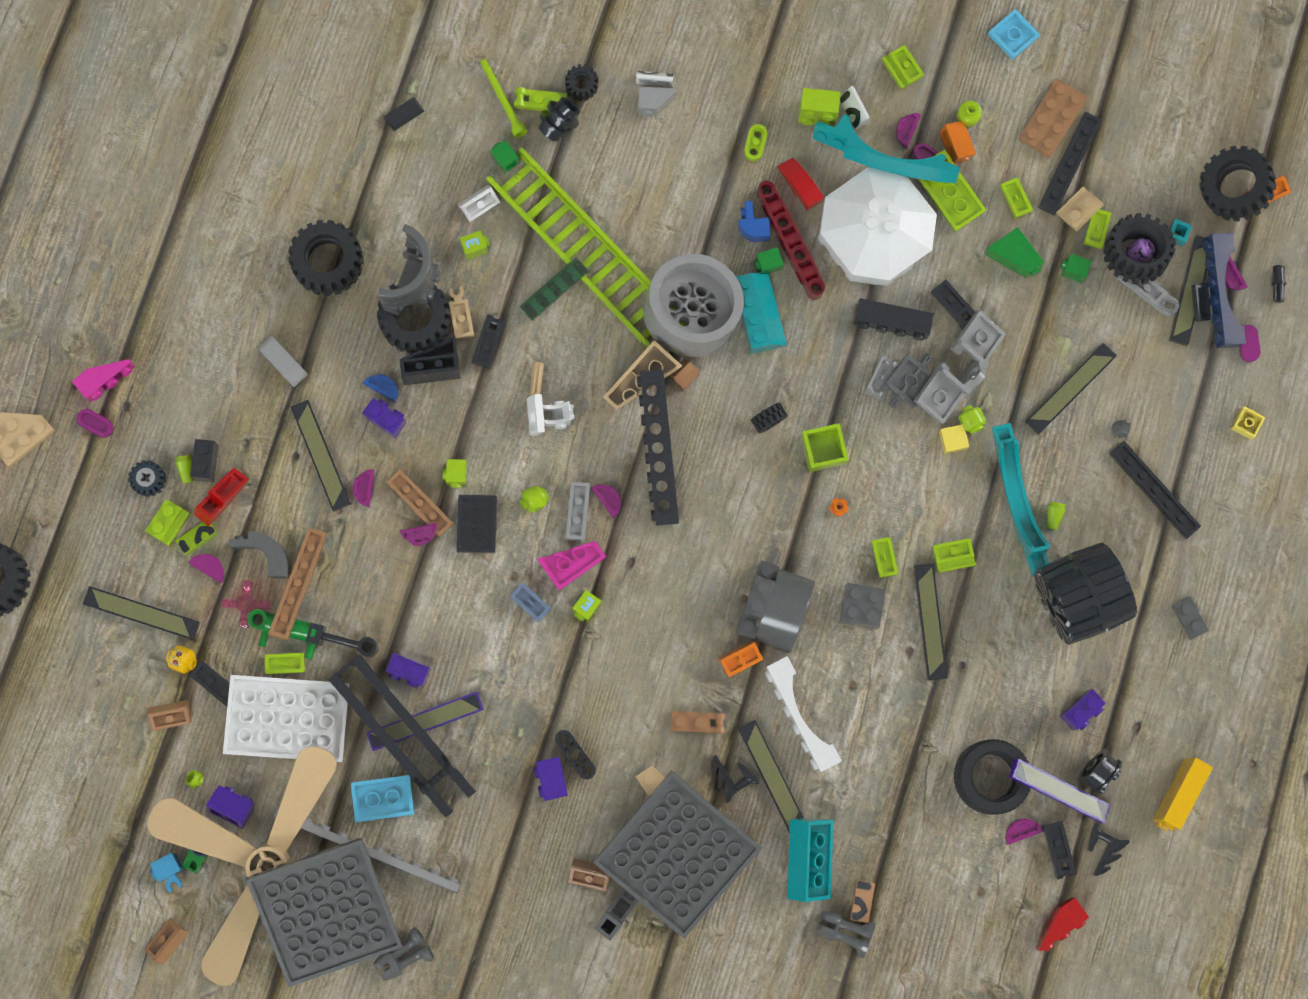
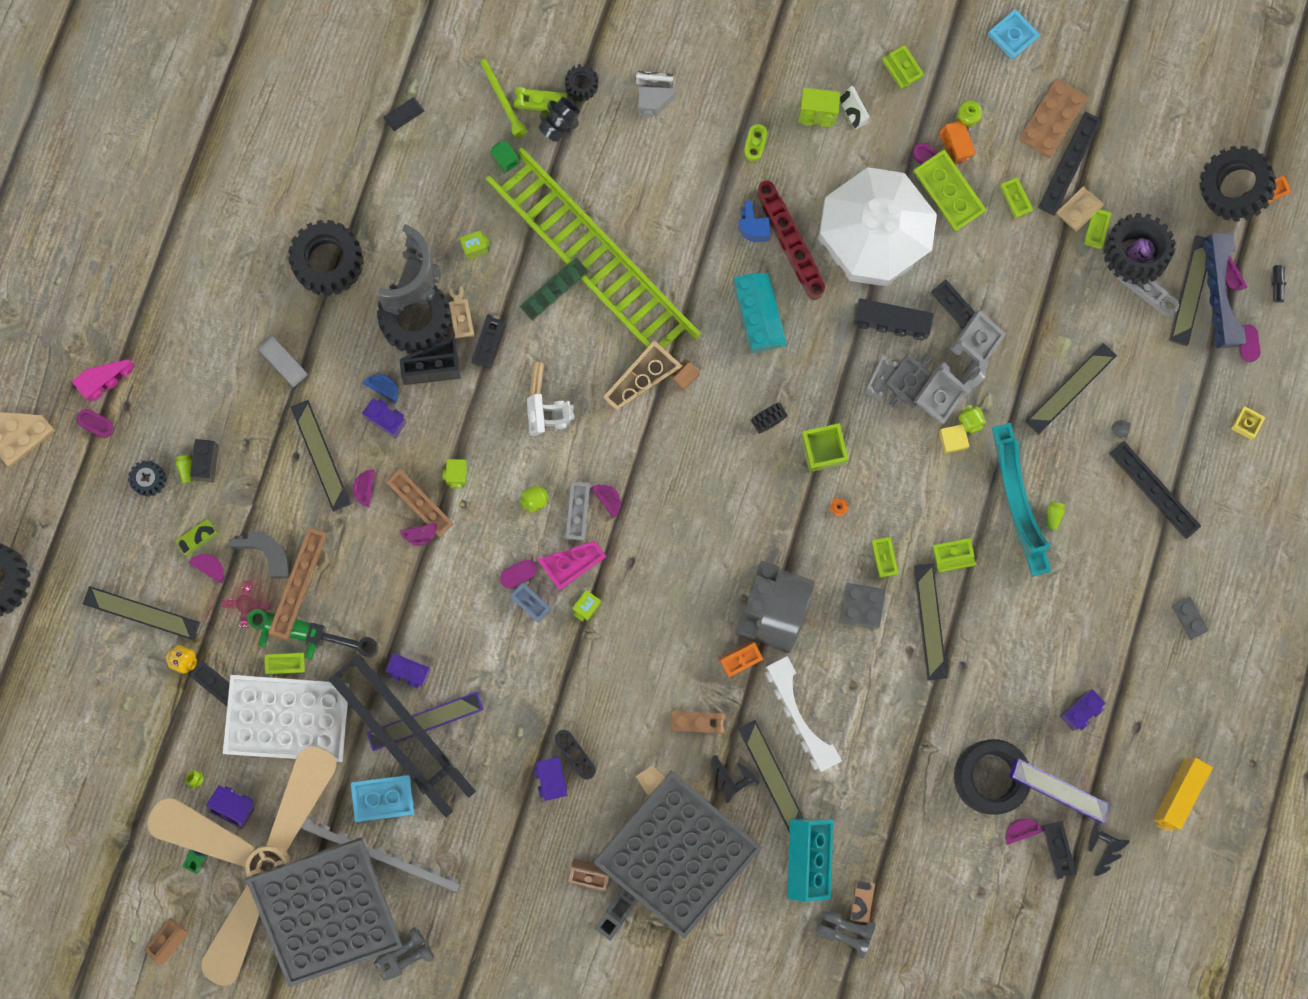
lime plate [145,499,191,546] -> none
medium nougat slope [148,700,191,731] -> none
dark azure brick [150,852,184,893] -> none
red slope [194,468,249,526] -> none
black plate [456,495,497,554] -> none
white slope [458,185,500,222] -> none
black brick [637,370,679,526] -> none
light grey wheel [643,254,744,357] -> none
green brick [753,247,784,274] -> none
red slope [777,158,824,211] -> none
teal slope [813,114,960,183] -> none
magenta tile [896,113,921,149] -> none
green slope [984,227,1045,278] -> none
black wheel [1034,543,1137,645] -> none
red slope [1035,897,1089,952] -> none
green brick [1060,253,1092,283] -> none
black wheel [1078,749,1122,794] -> none
teal plate [1168,219,1192,247] -> none
black tile [1191,283,1211,322] -> none
none -> magenta tile [500,560,537,589]

